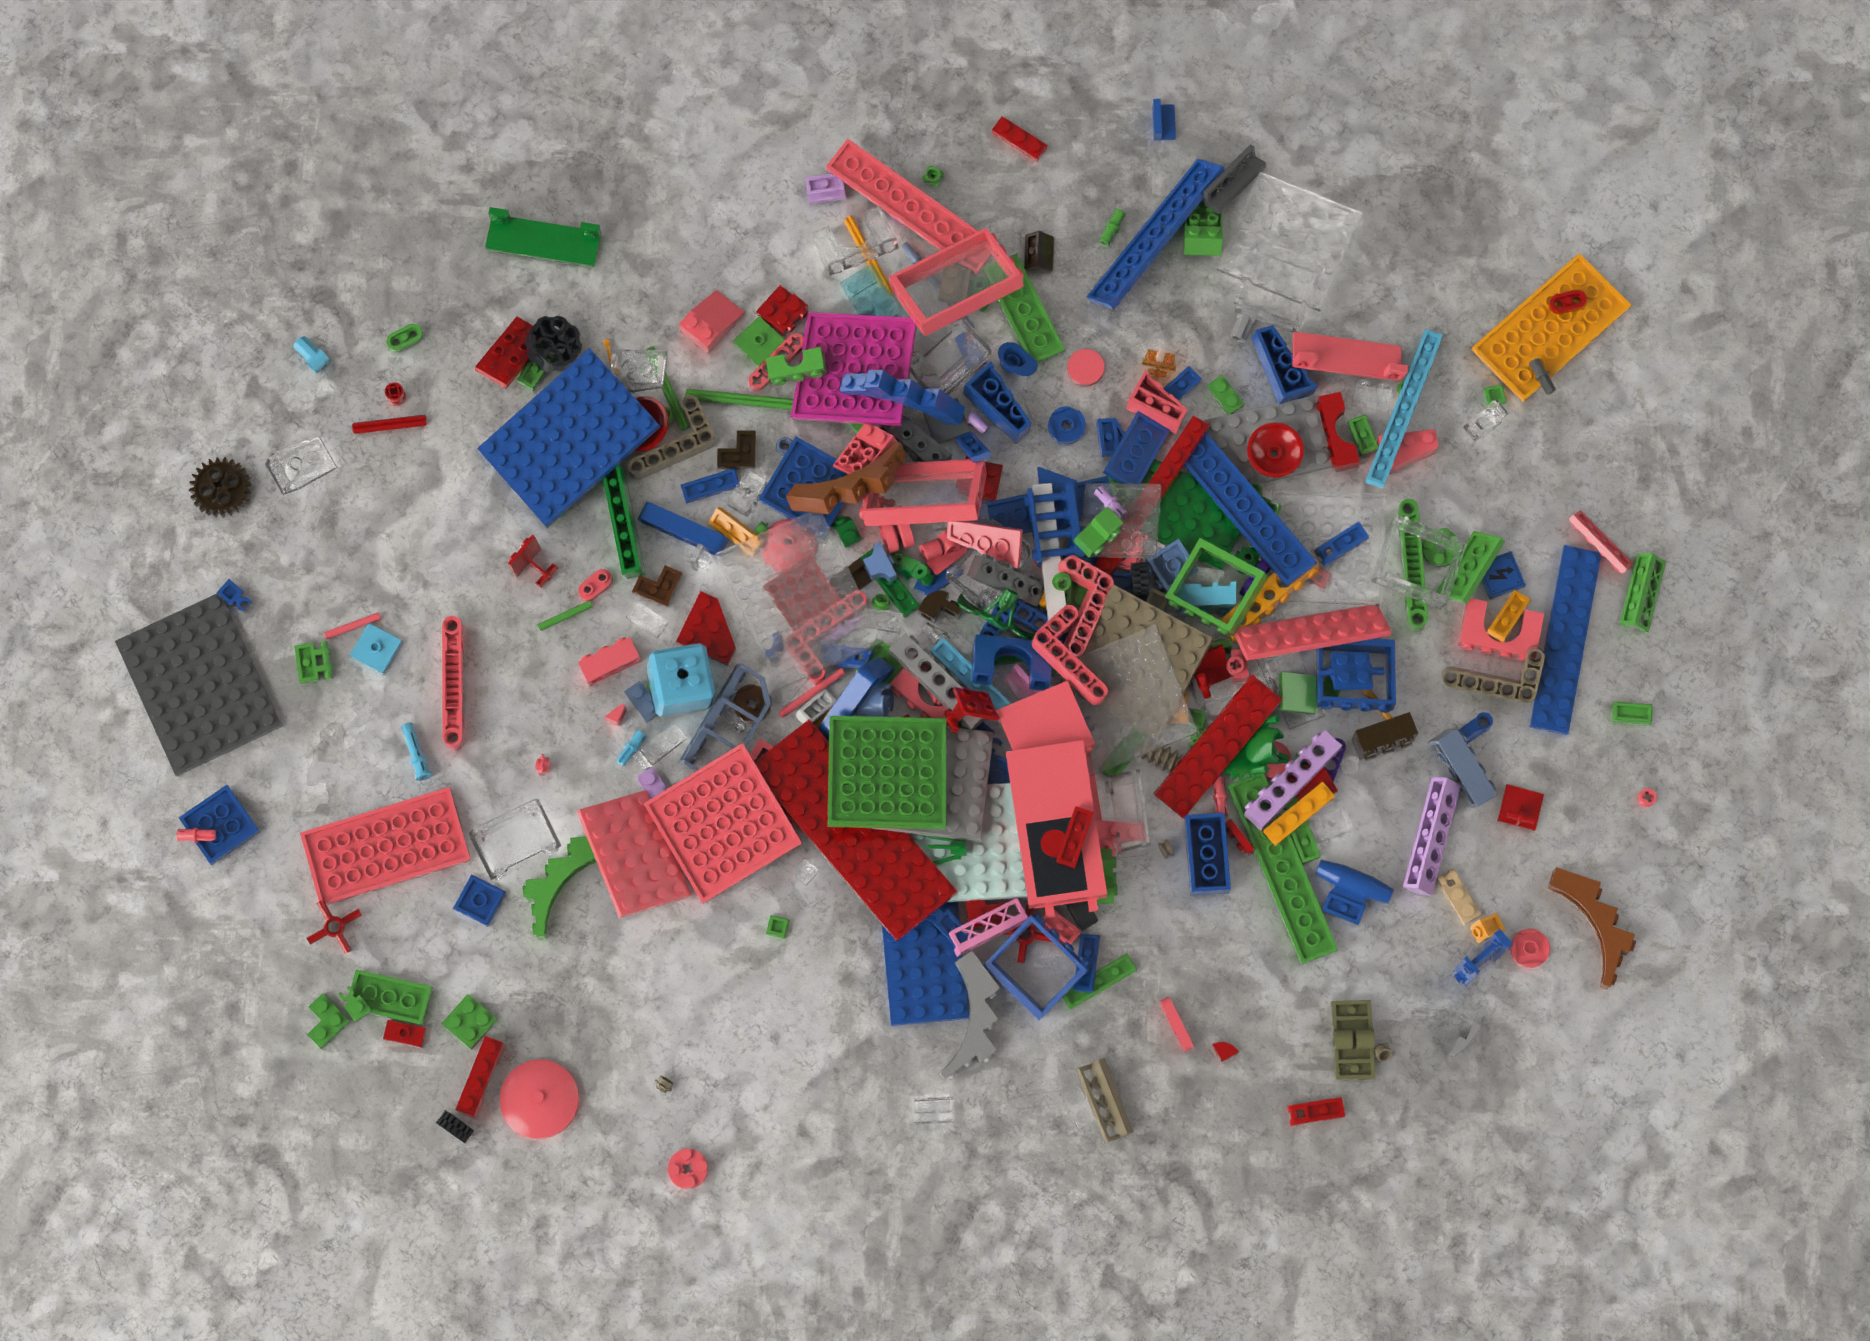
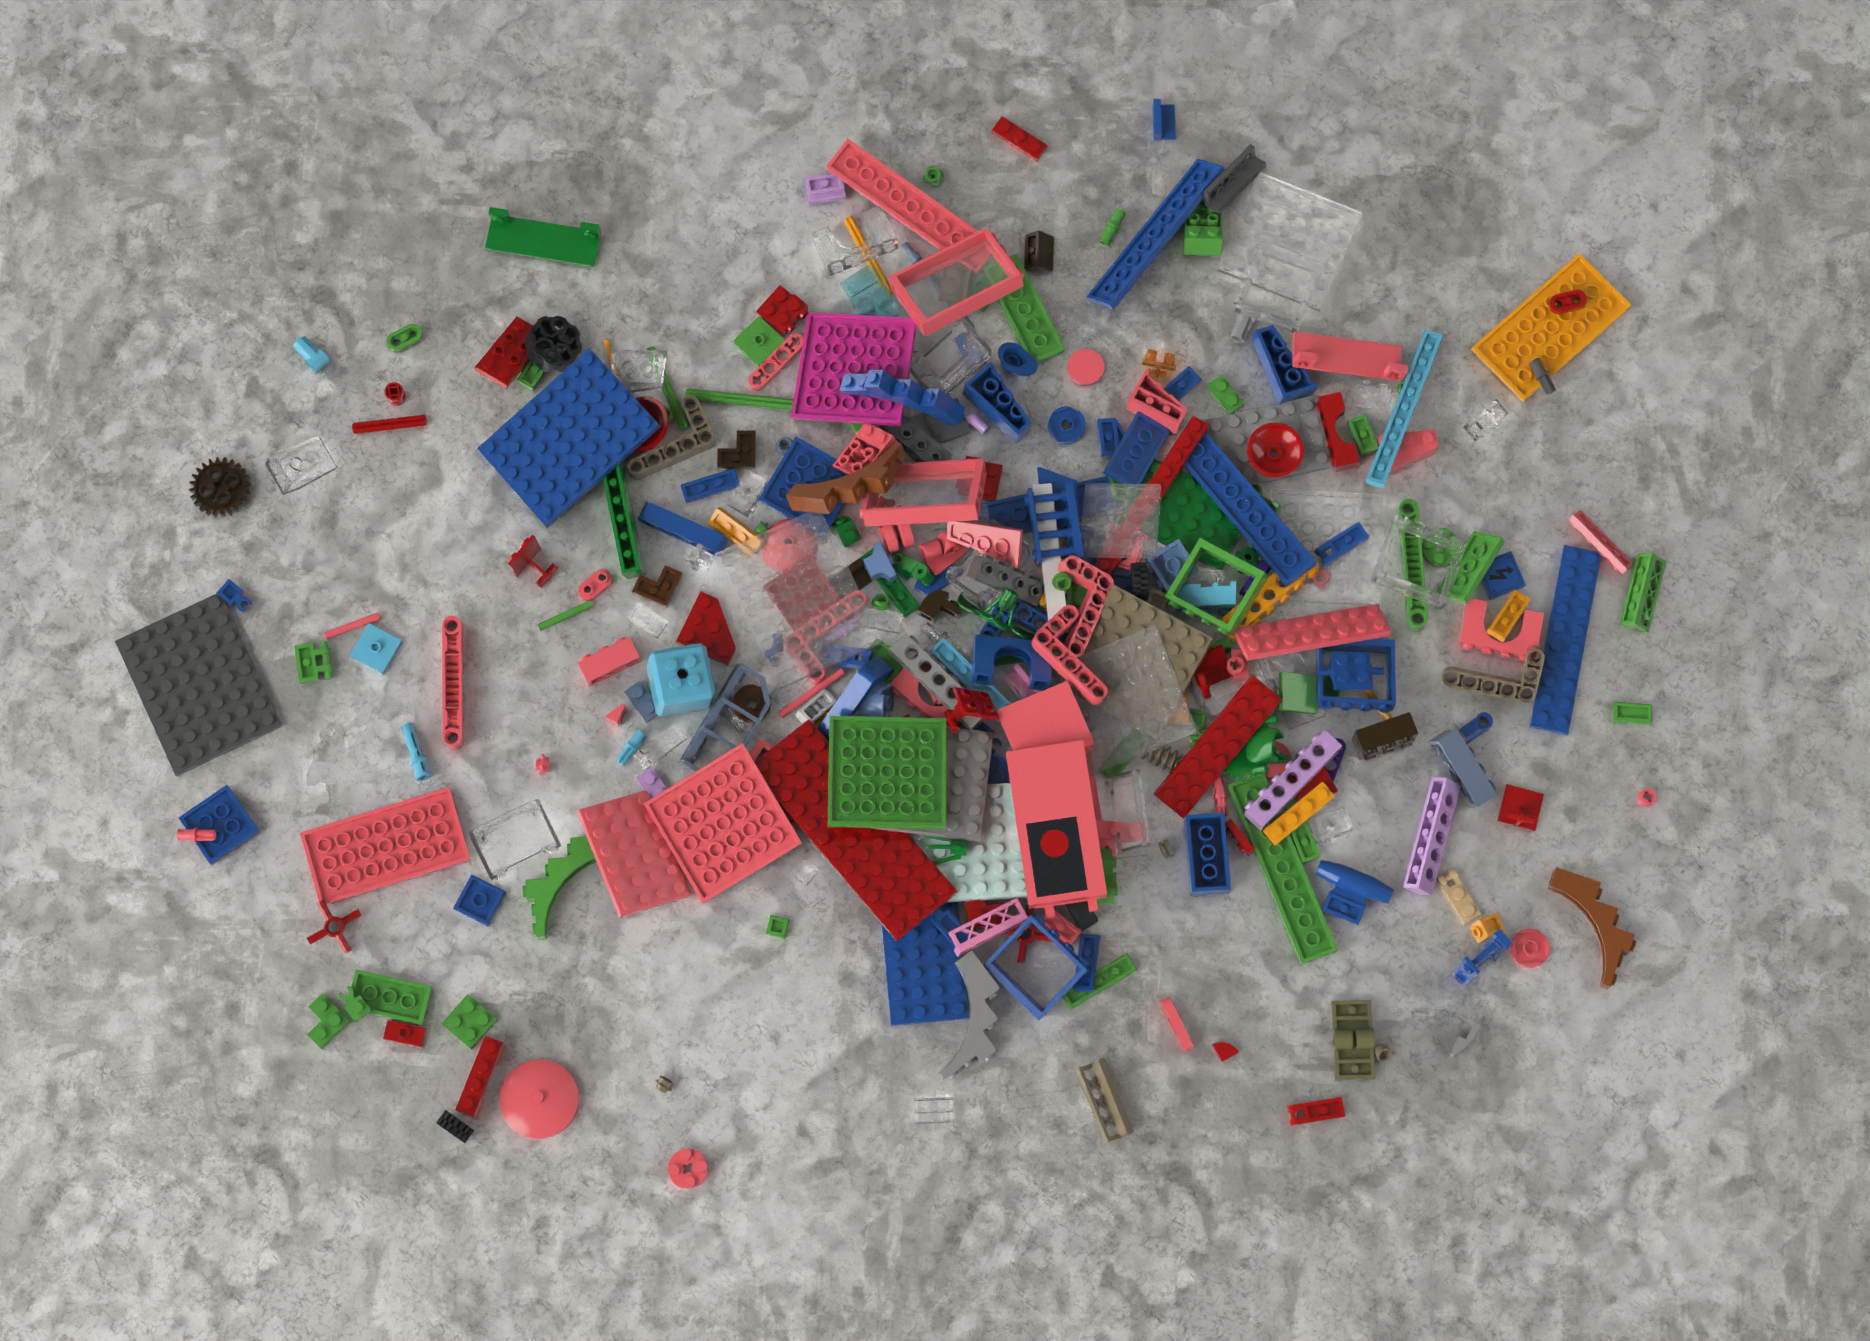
coral slope [679,290,745,354] -> none
bright green arch [766,347,827,386] -> none
blue tile [955,432,991,463] -> none
red plate [1056,806,1094,869] -> none
bright green brick [1073,506,1123,557] -> none
lavender pin [1094,486,1128,520] -> none
bright green tile [1483,384,1507,407] -> none

